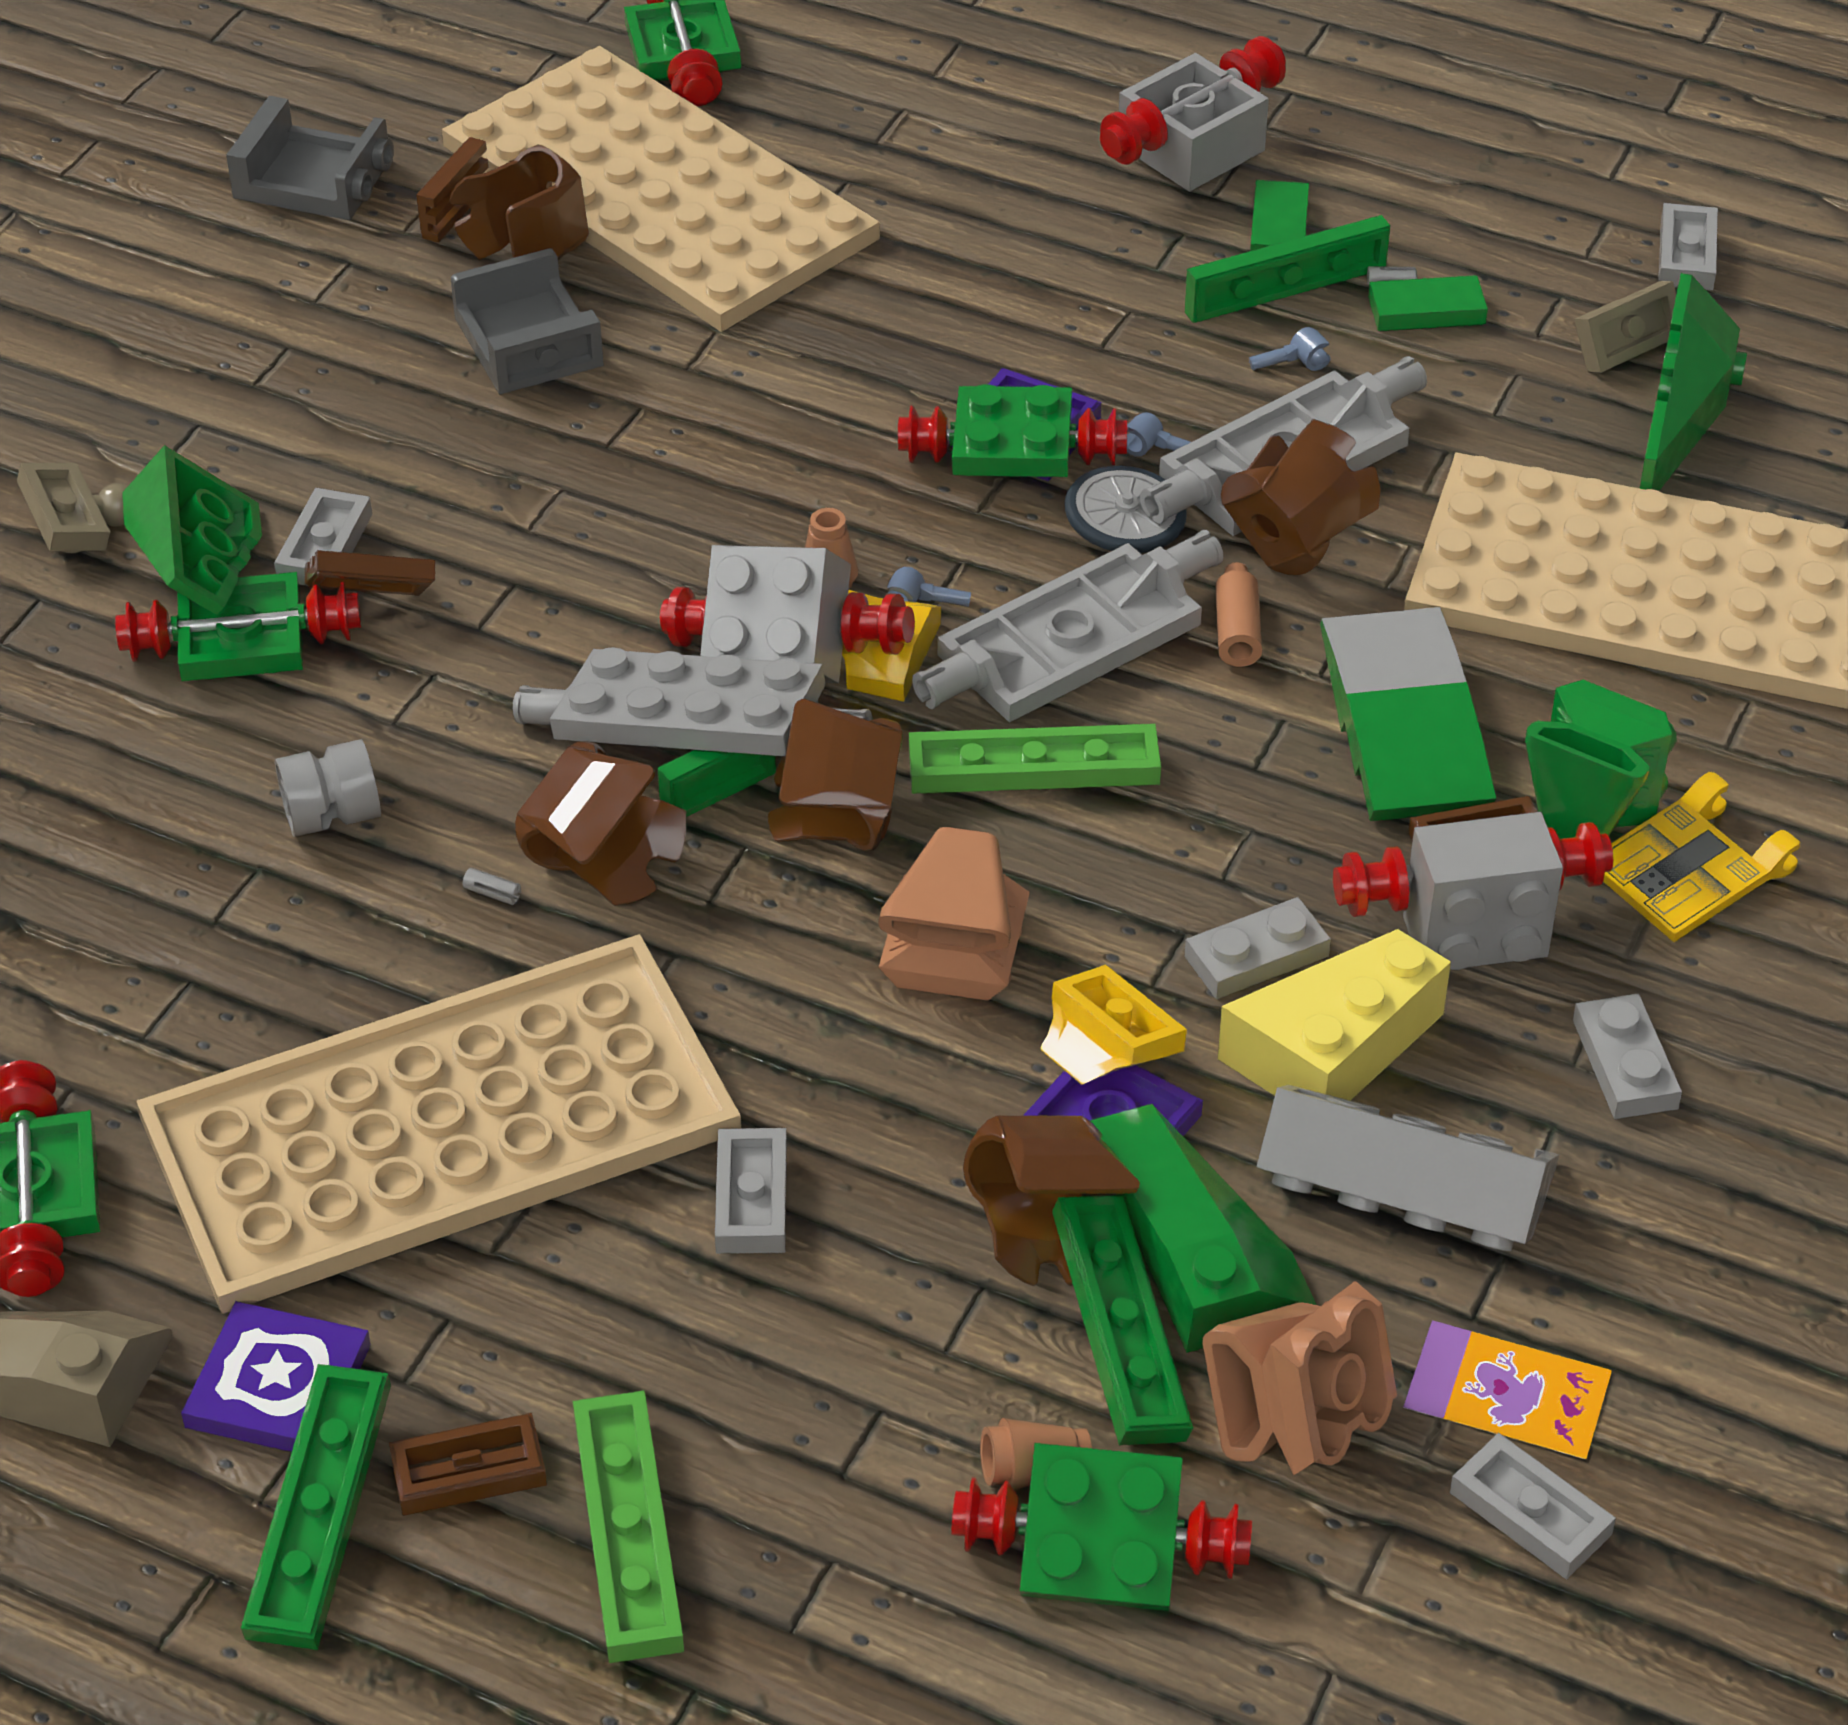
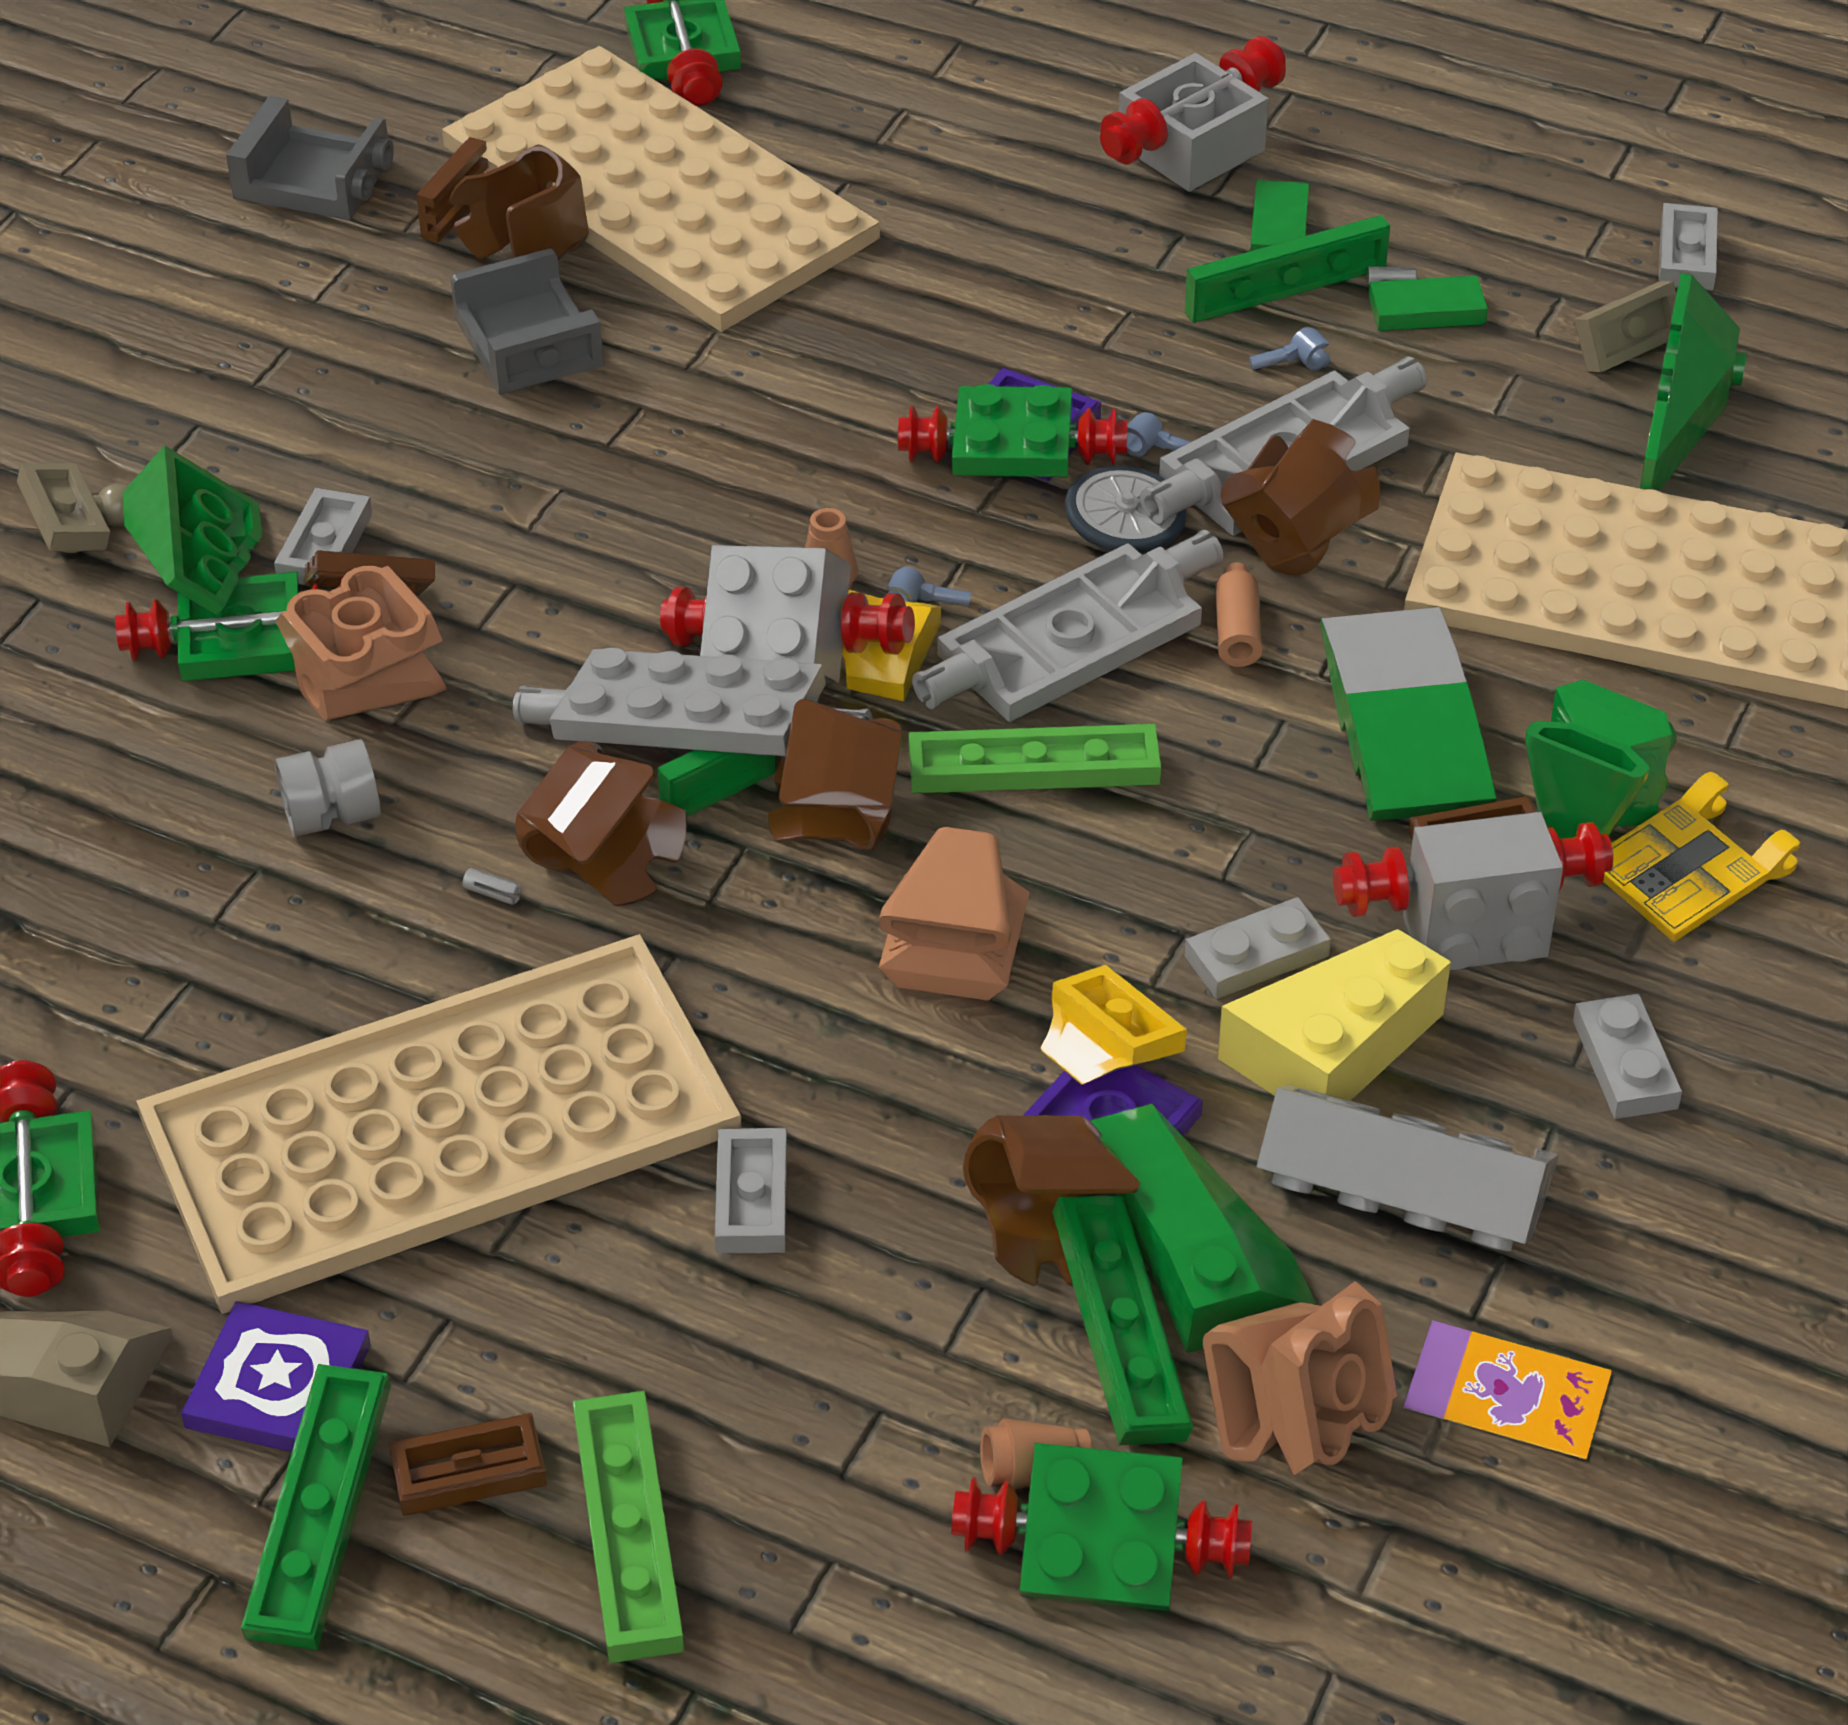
light grey plate [1450,1433,1616,1580] -> none
none -> nougat piece [276,566,447,721]

